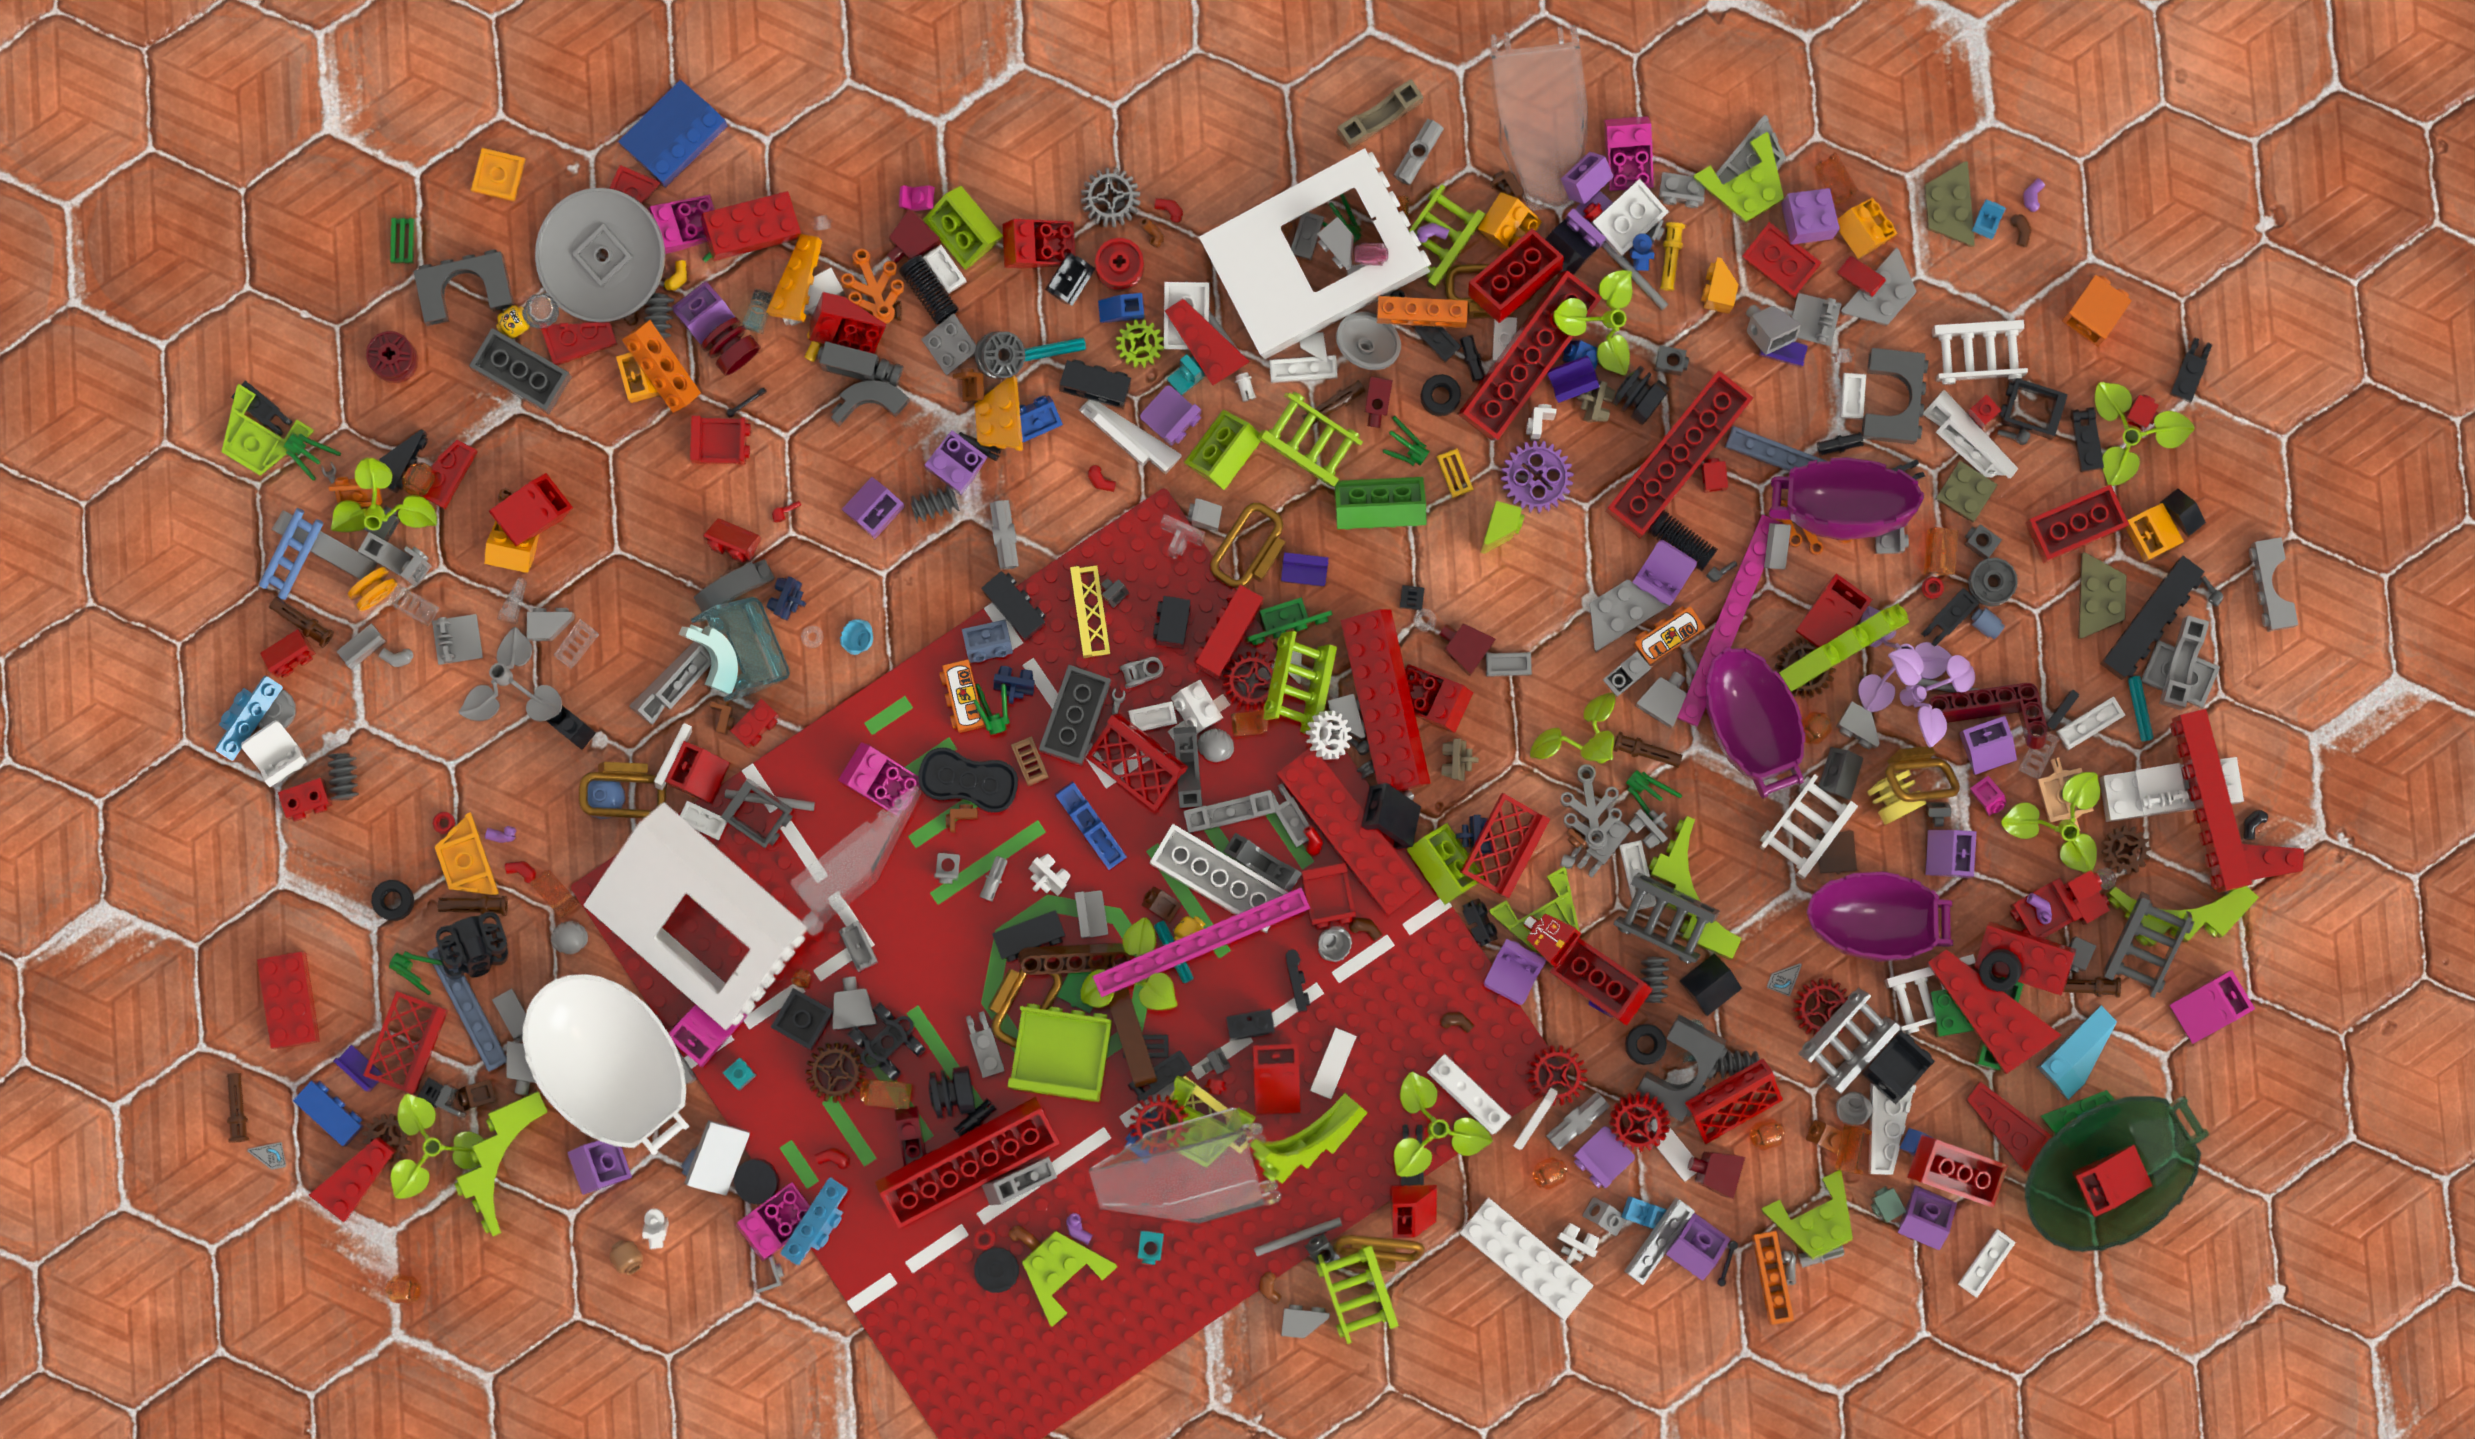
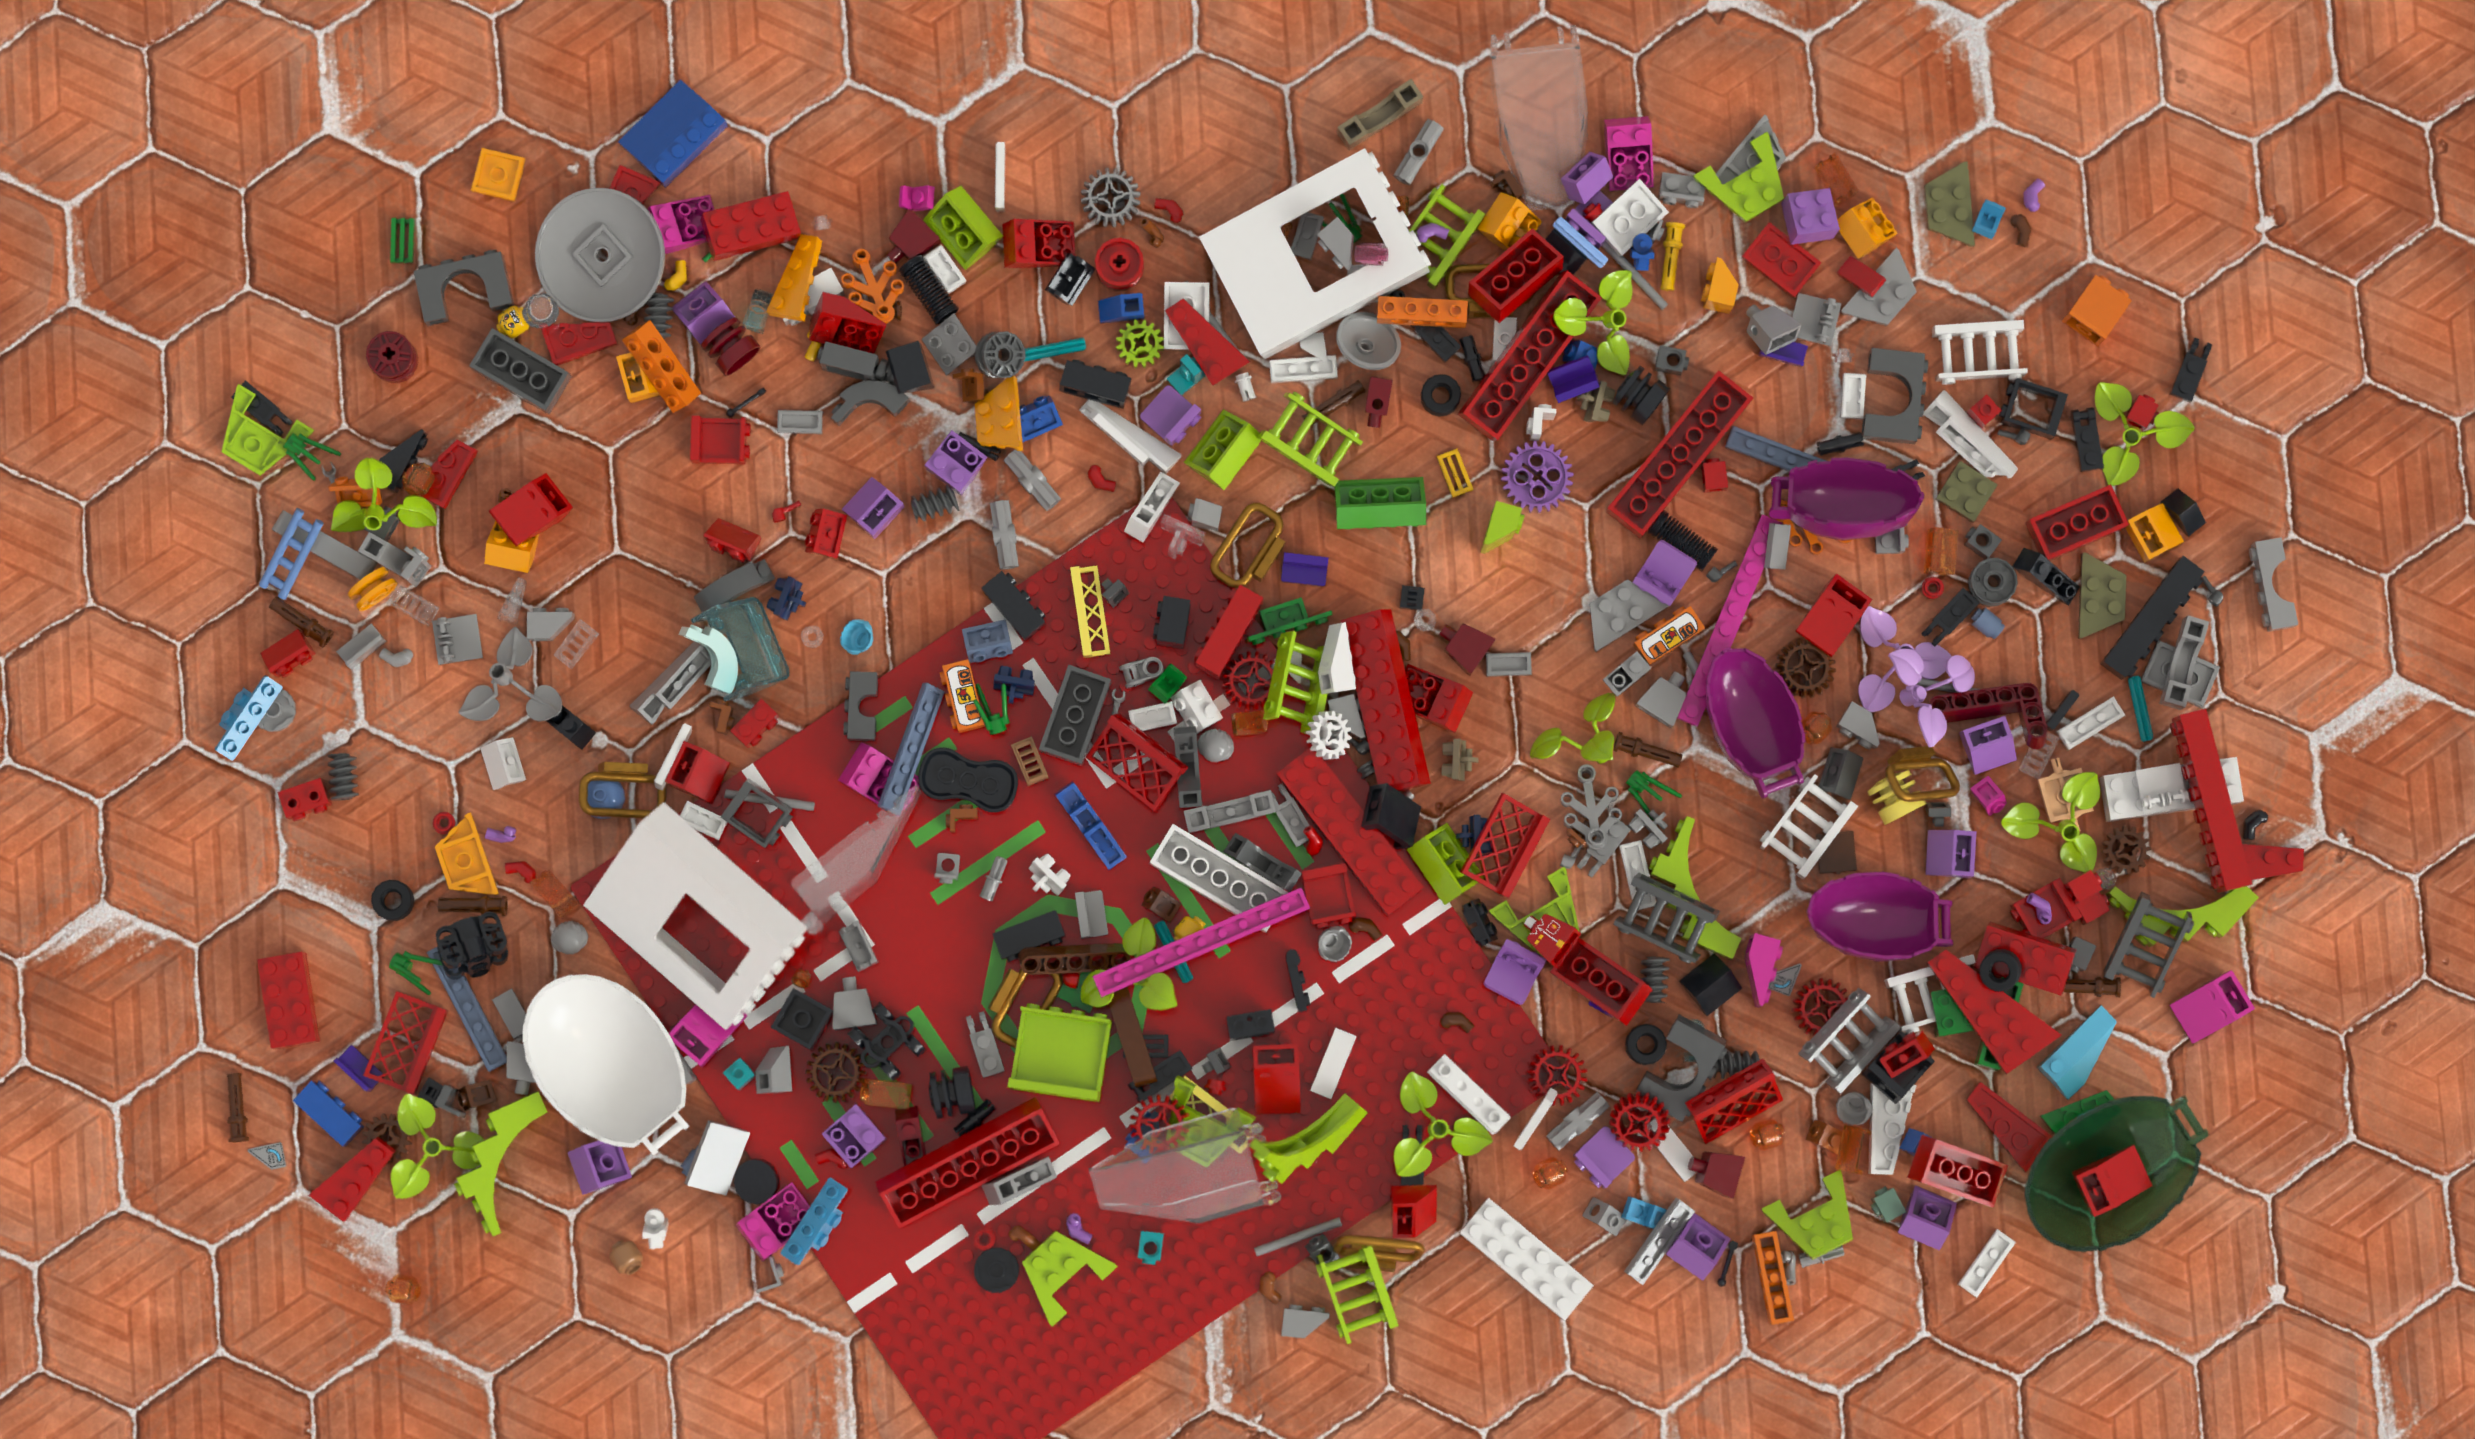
white bracket [241,720,307,787] -> none
green plant [1383,416,1430,466] -> none
white hips [1557,1223,1599,1264] -> none
lime arch [1779,603,1910,691] -> none
none -> white panel [481,737,526,790]
none -> light grey slope [755,1046,792,1094]
none -> light grey tile [777,410,823,434]
none -> red bracket [805,508,848,559]
none -> medium lavender slope [822,1104,887,1168]
none -> dark grey arch [843,671,878,742]
none -> sand blue tile [877,683,945,815]
none -> black slope [886,341,935,394]
none -> white tile [995,142,1005,212]
none -> light grey piece [1004,450,1061,511]
none -> red hinge [1063,972,1080,989]
none -> white slope [1124,472,1180,542]
none -> green bracket [1148,664,1187,704]
none -> white slope [1318,622,1356,694]
none -> reddish brown arm [1396,630,1411,661]
none -> light blue axle [1553,217,1608,268]
none -> dark pink slope [1744,933,1783,1008]
none -> red brick [1879,1030,1935,1078]
none -> black slope [2012,548,2080,606]

